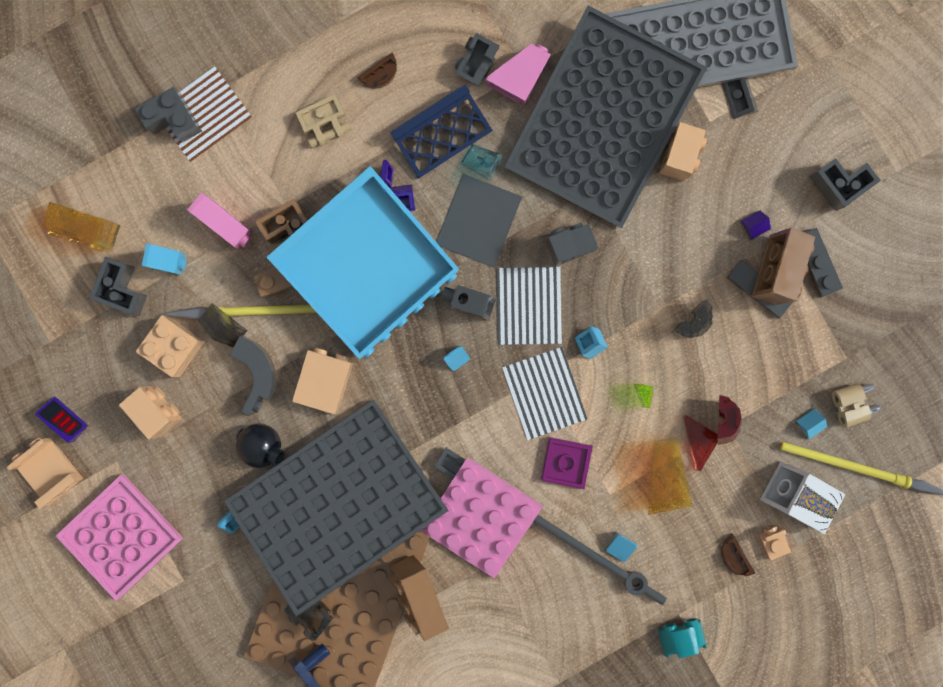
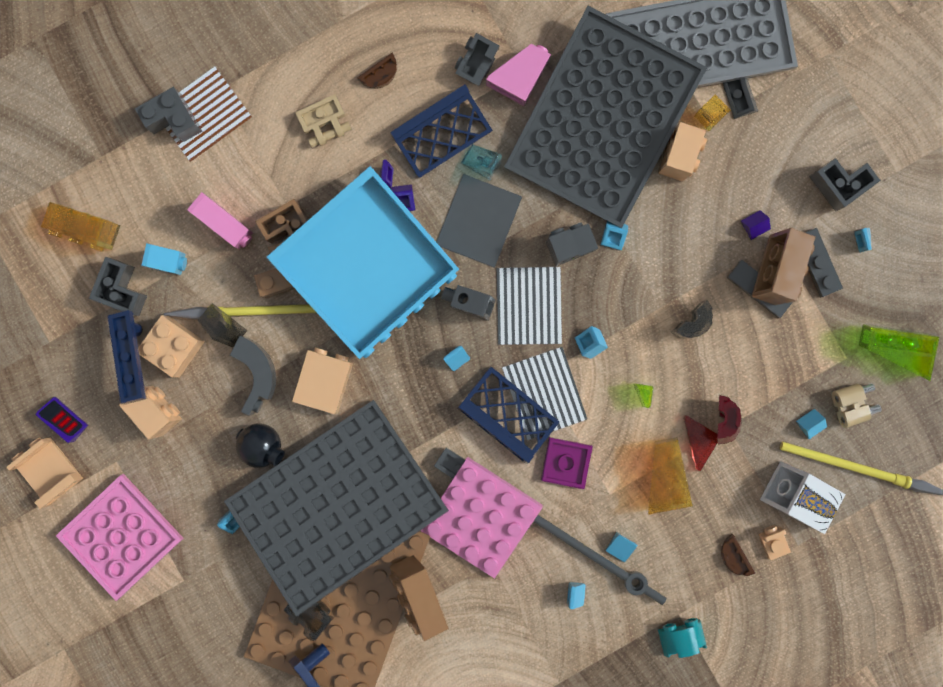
none -> dark blue piece [107,310,146,404]
none -> dark blue fence [457,367,560,464]
none -> medium azure slope [567,582,586,609]
none -> medium azure slope [600,221,628,251]
none -> clear yellow panel [694,94,730,131]
none -> medium azure slope [854,228,872,253]
none -> clear neon green wedge [859,324,940,381]

